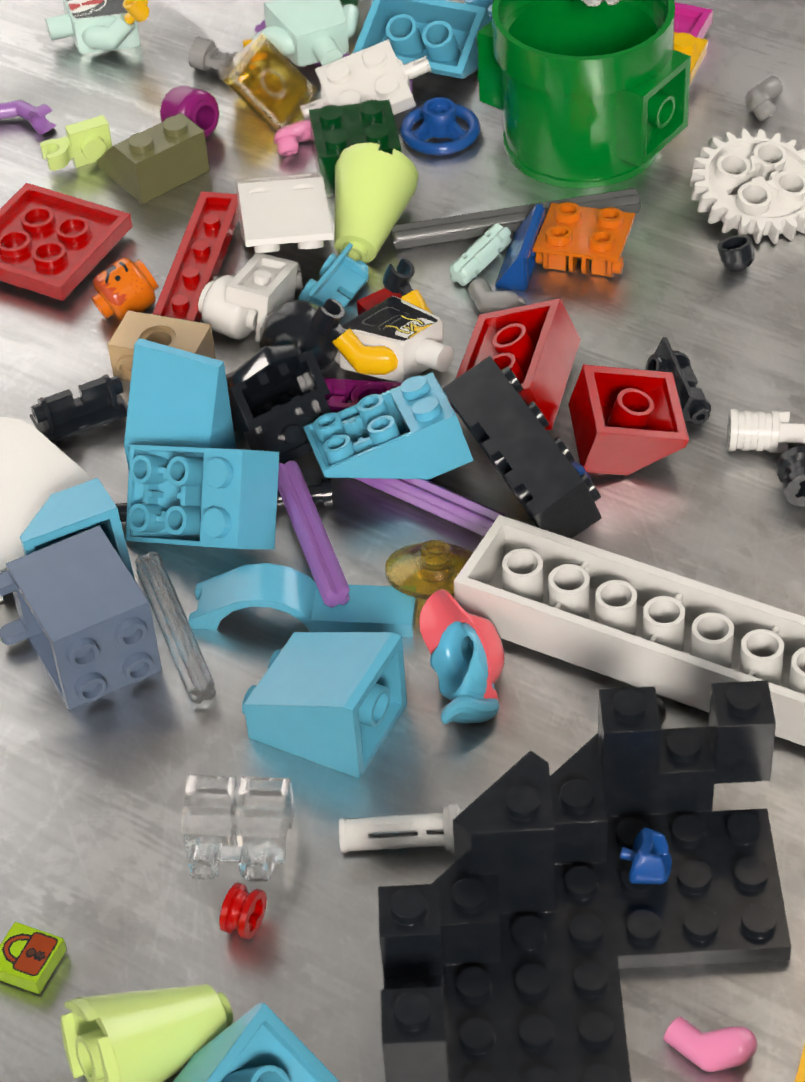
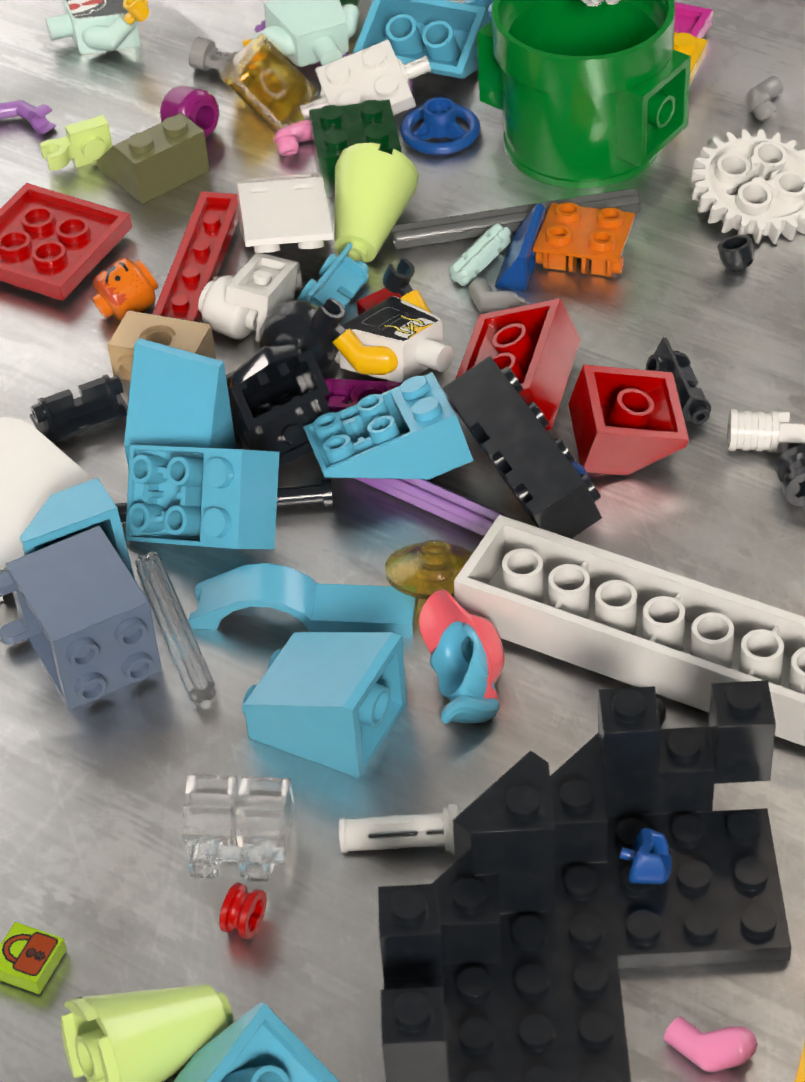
medium lavender axle [278,460,350,608] -> none

